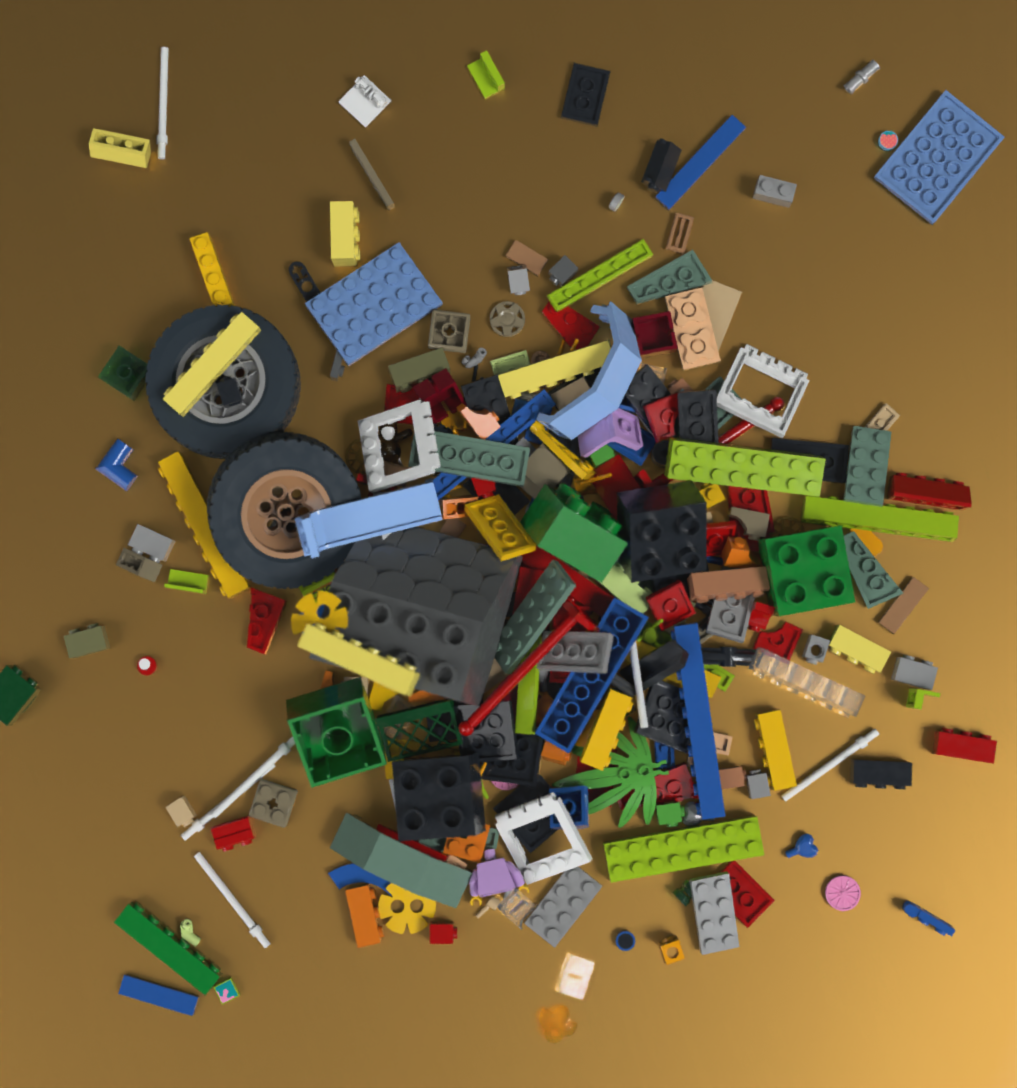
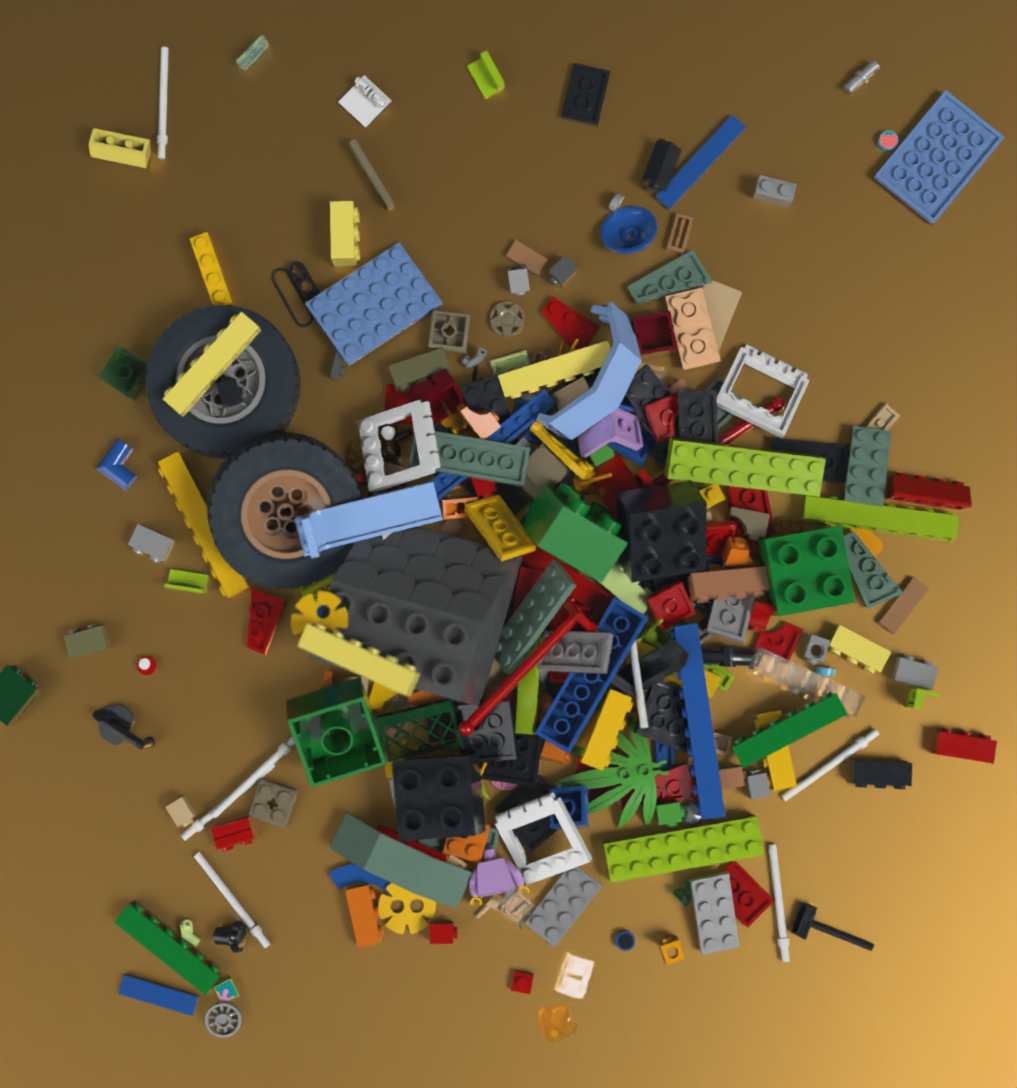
dark tan arch [116,548,162,582] -> none
lime tile [547,239,653,312] -> none
blue rock [785,834,818,858] -> none
bright pink wheel [825,875,861,911] -> none
blue hinge [902,901,955,937] -> none
none -> black piece [92,704,155,750]
none -> light grey wheel [205,1001,242,1038]
none -> black gear [213,921,247,953]
none -> clear light blue tile [236,35,269,71]
none -> black piece [272,268,313,327]
none -> red plate [511,970,534,994]
none -> blue dish [601,206,657,254]
none -> green brick [732,691,848,768]
none -> white bar [768,844,790,962]
none -> black piece [790,903,874,951]
none -> medium azure tile [815,666,835,676]

